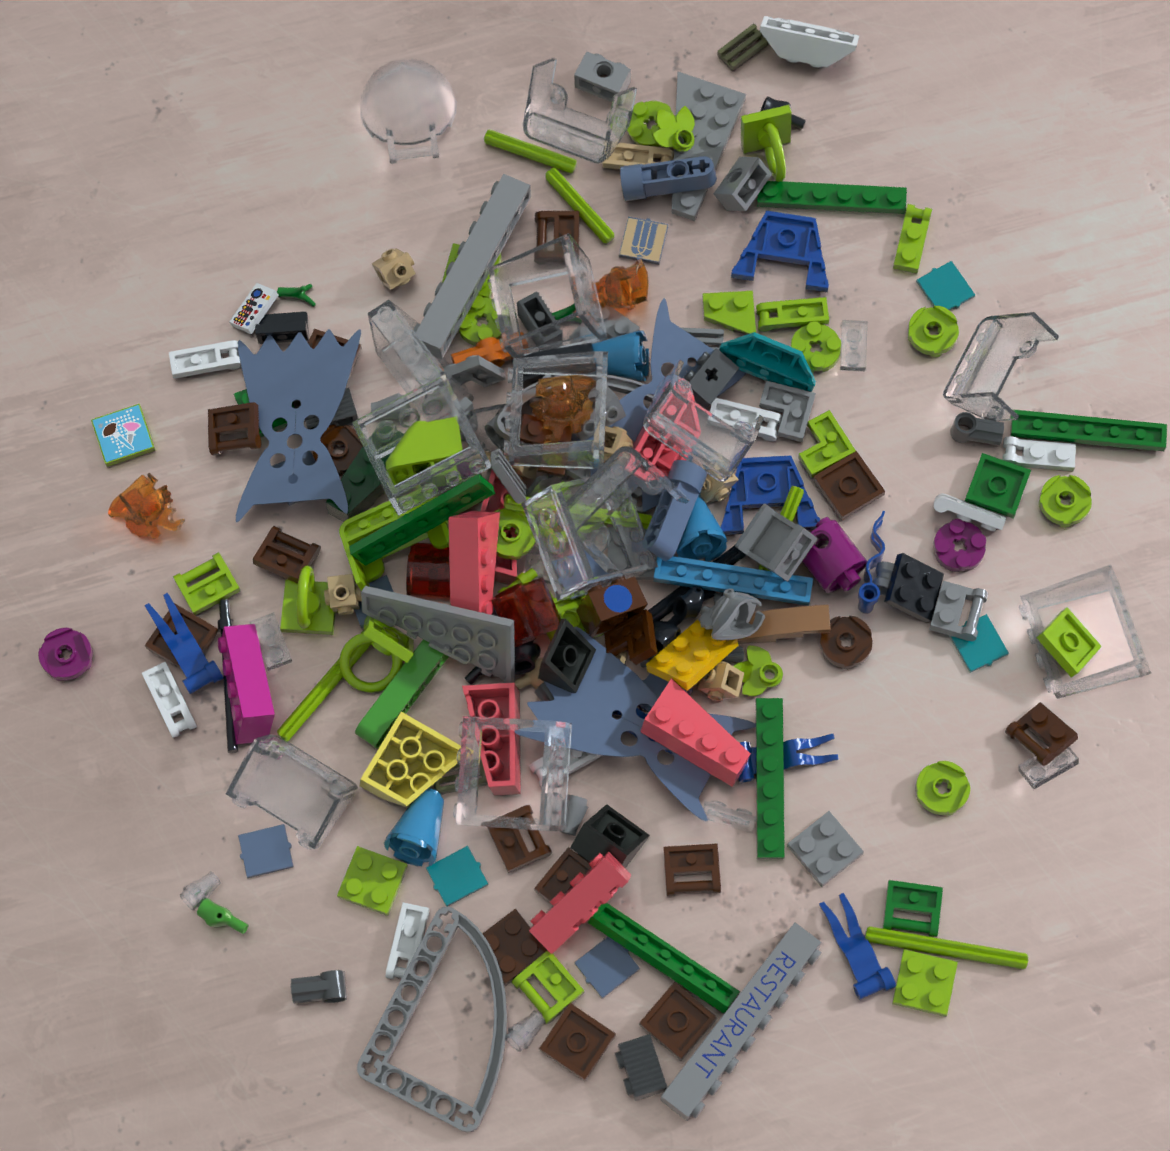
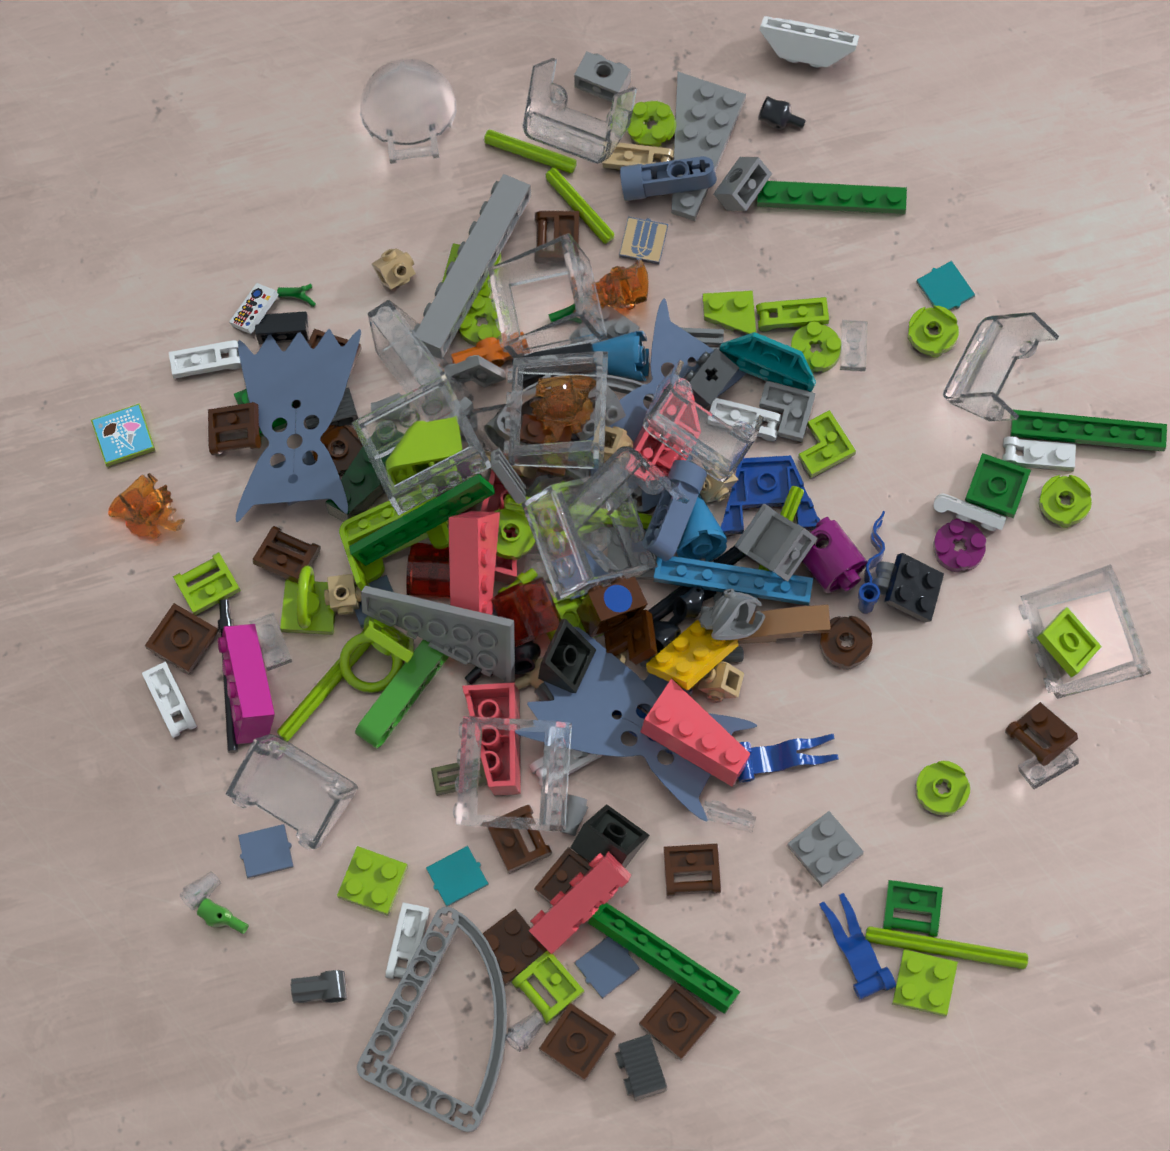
magenta plate [38,627,93,681] -> none
blue flag [144,592,224,694] -> none
light yellow wedge [360,712,471,807] -> none
dark azure cone [384,789,444,866] -> none
dark grey brick [516,292,563,351] -> none
lime plate [653,106,695,152] -> none
light grey brick [661,923,822,1121] -> none
olive tile [717,24,769,71] -> none
blue wing [731,211,829,293] -> none
lime plate [733,646,783,697] -> none
lime tile [741,105,792,182] -> none
green plate [755,698,785,859] -> none
reddish brown plate [813,451,885,521] -> none
lime plate [893,204,932,274] -> none
light grey plate [929,581,988,641] -> none
teal piece [949,614,1009,673] -> none
dark grey piece [950,412,1004,446] -> none

